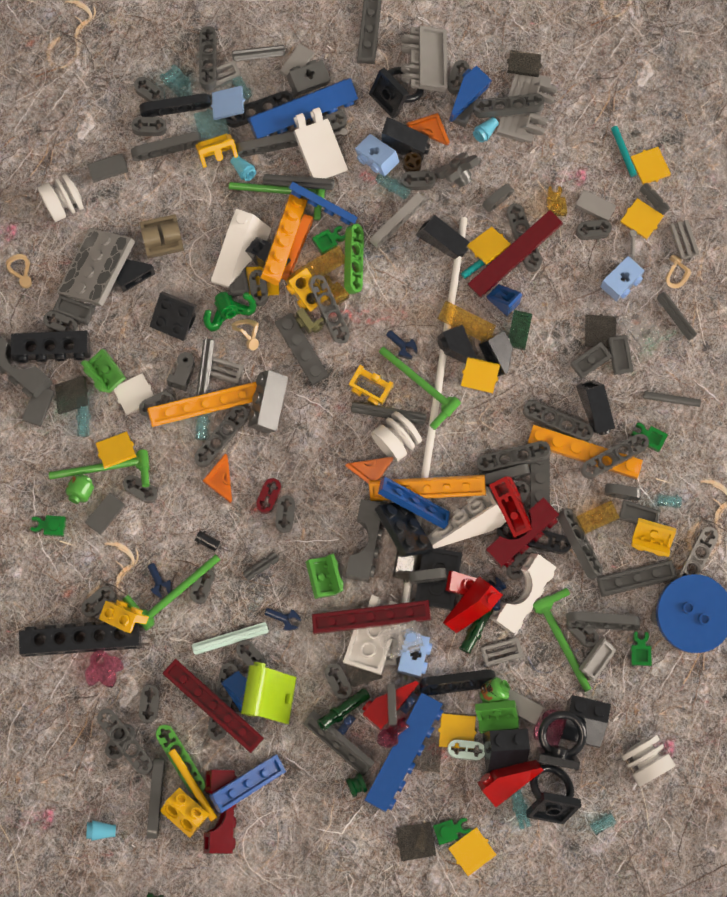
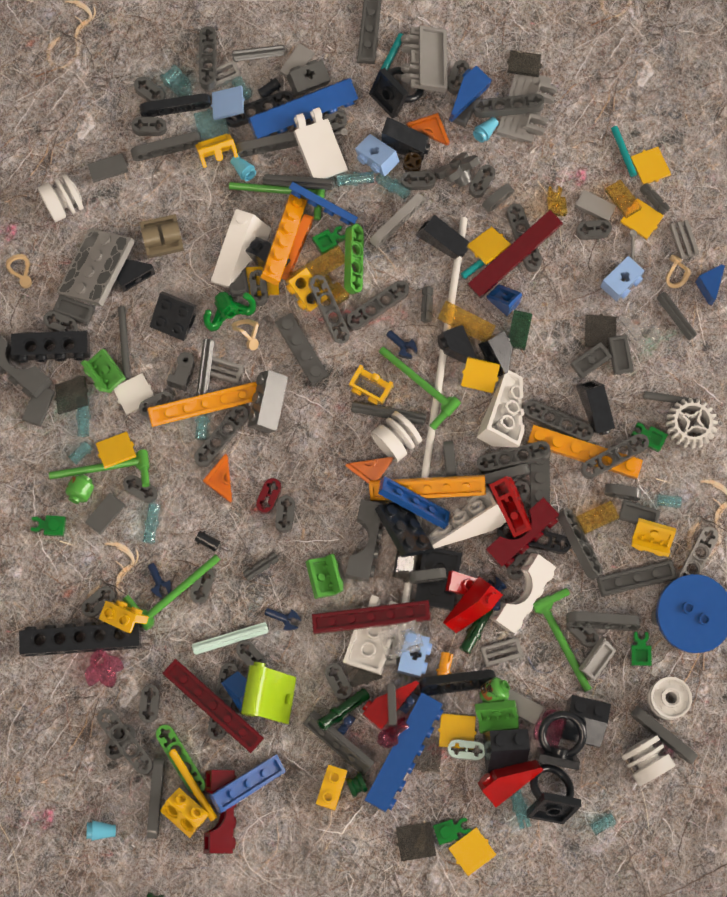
olive bracket [295,307,325,334] -> none
none -> clear light blue pin [68,441,93,465]
none -> dark grey bar [118,306,131,380]
none -> clear light blue pin [142,503,161,544]
none -> black pin [257,78,281,98]
none -> yellow brick [316,764,347,811]
none -> clear light blue pin [336,171,374,187]
none -> dark grey beam [347,281,409,330]
none -> teal bar [380,33,403,71]
none -> dark grey axle [421,286,433,323]
none -> light orange pin [436,652,454,676]
none -> dark grey beam [443,441,456,477]
none -> dark grey beam [469,165,495,198]
none -> white wedge [476,370,525,447]
none -> clear yellow plate [605,179,642,219]
none -> dark grey beam [630,706,698,764]
none -> white wheel [647,677,692,720]
none -> white gear [666,398,718,449]
none -> blue slope [695,264,725,305]

